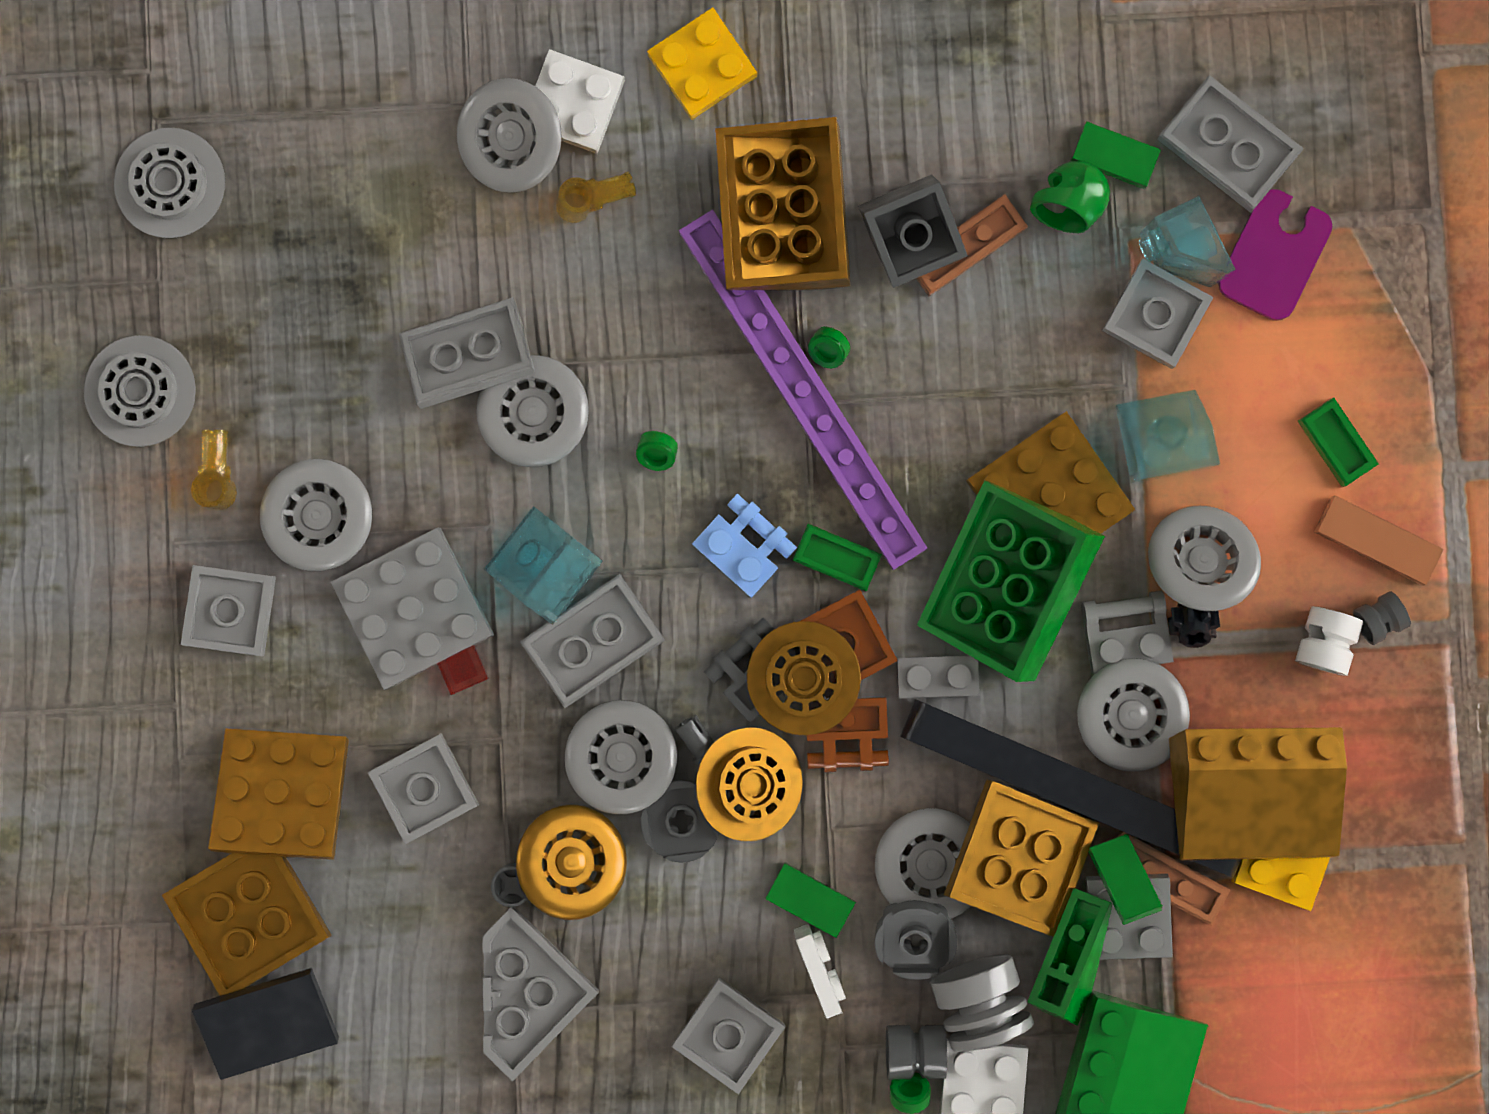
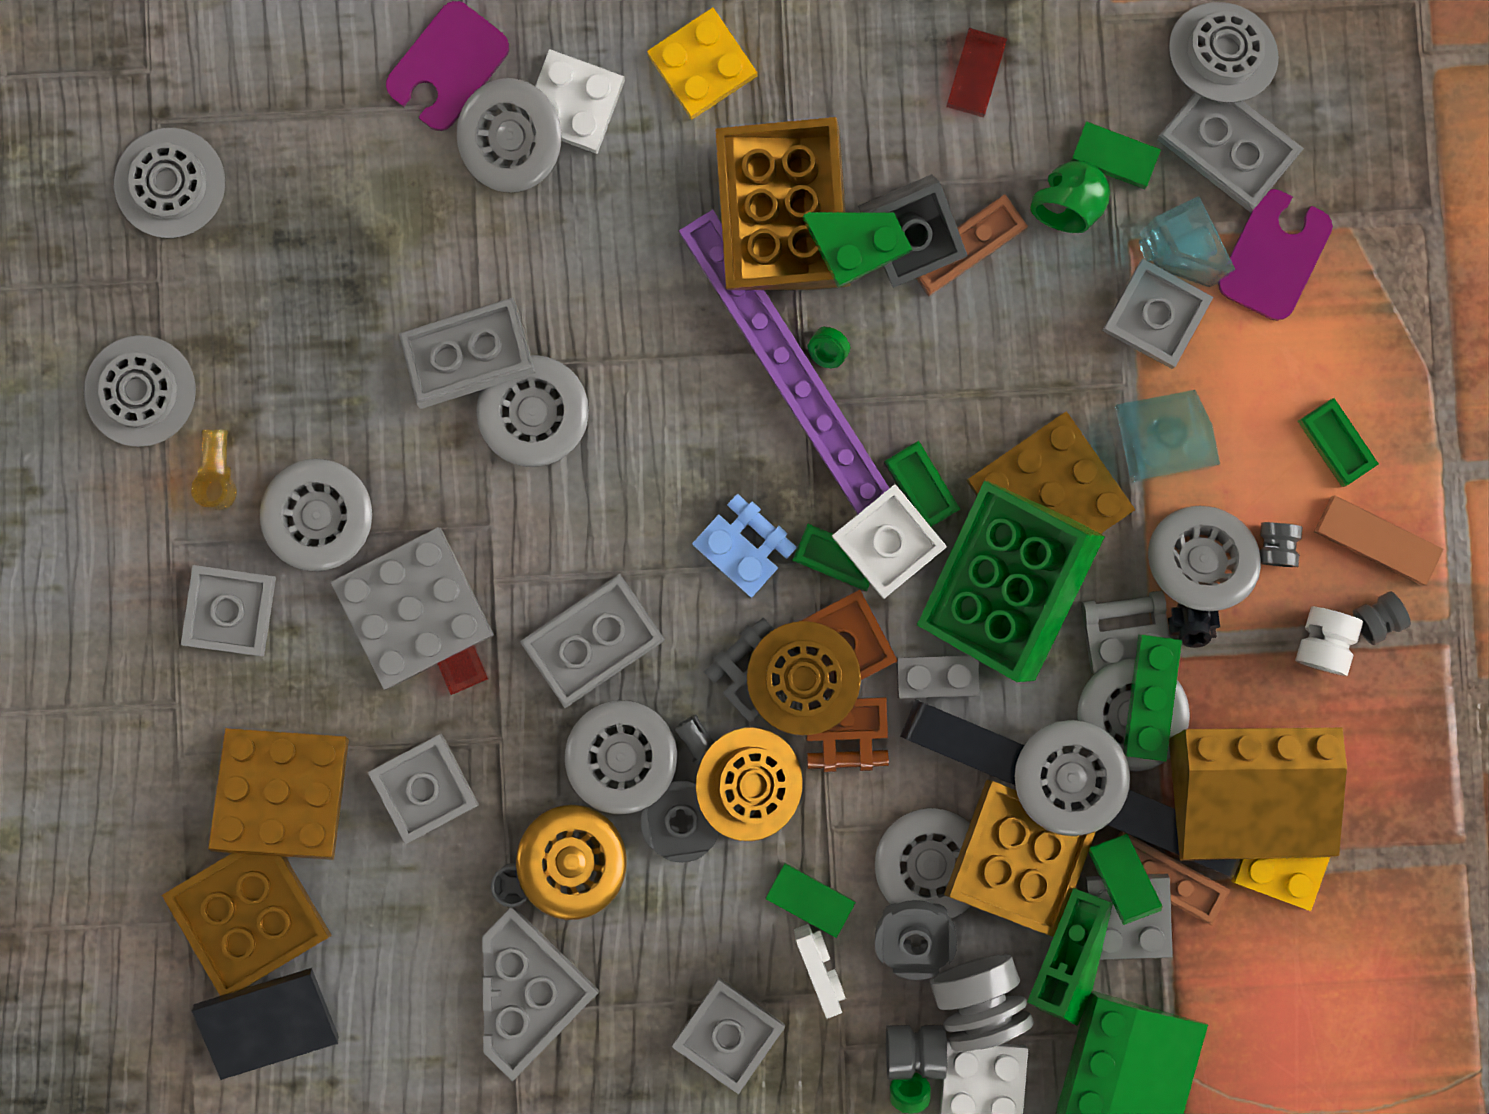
clear light blue slope [484,506,603,624] -> none
clear yellow pin [556,171,636,223] -> none
green tile [636,431,678,471] -> none
none -> magenta piece [386,1,510,131]
none -> green wing [803,212,912,288]
none -> white plate [831,484,947,599]
none -> green tile [884,441,960,527]
none -> clear red tile [946,28,1007,118]
none -> light grey wheel [1015,720,1130,836]
none -> green plate [1123,634,1182,762]
none -> light grey wheel [1169,2,1279,103]
none -> dark grey wheel [1259,522,1303,567]

